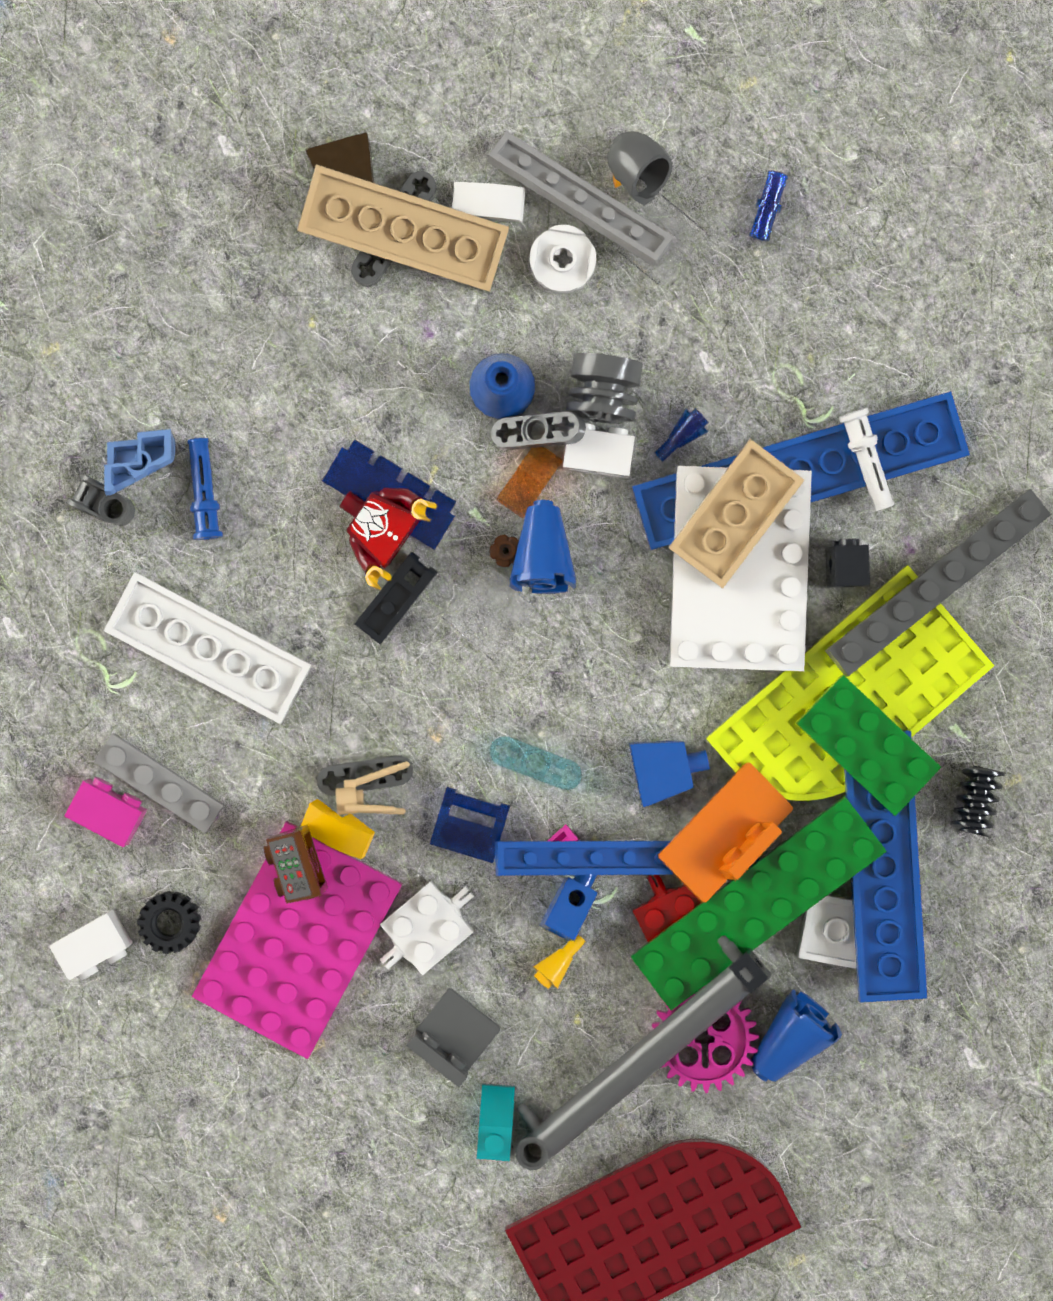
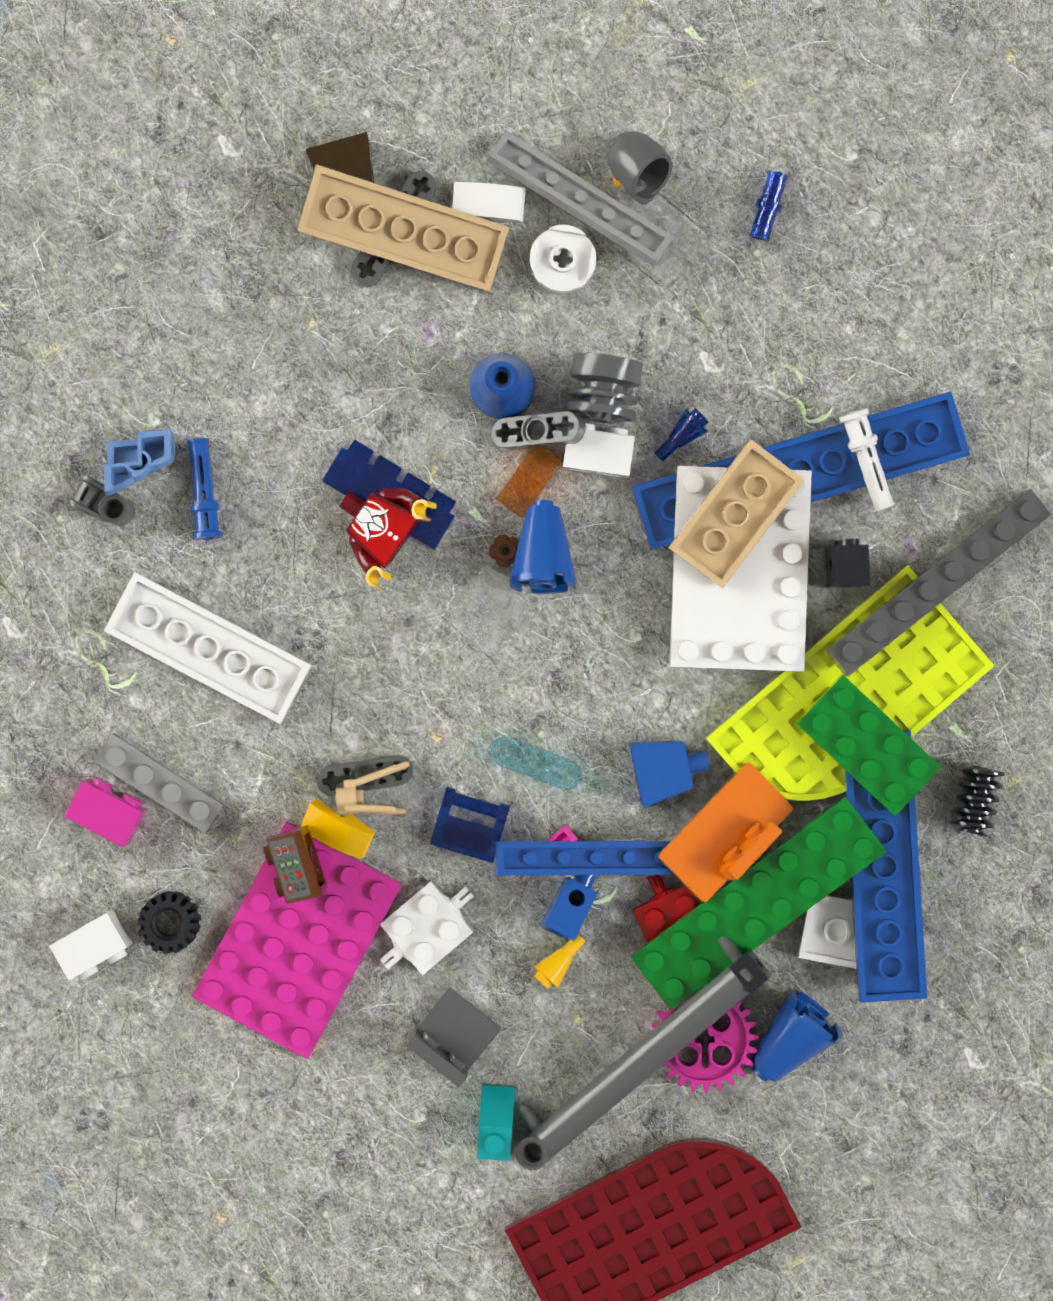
black plate [354,551,438,645] -> none

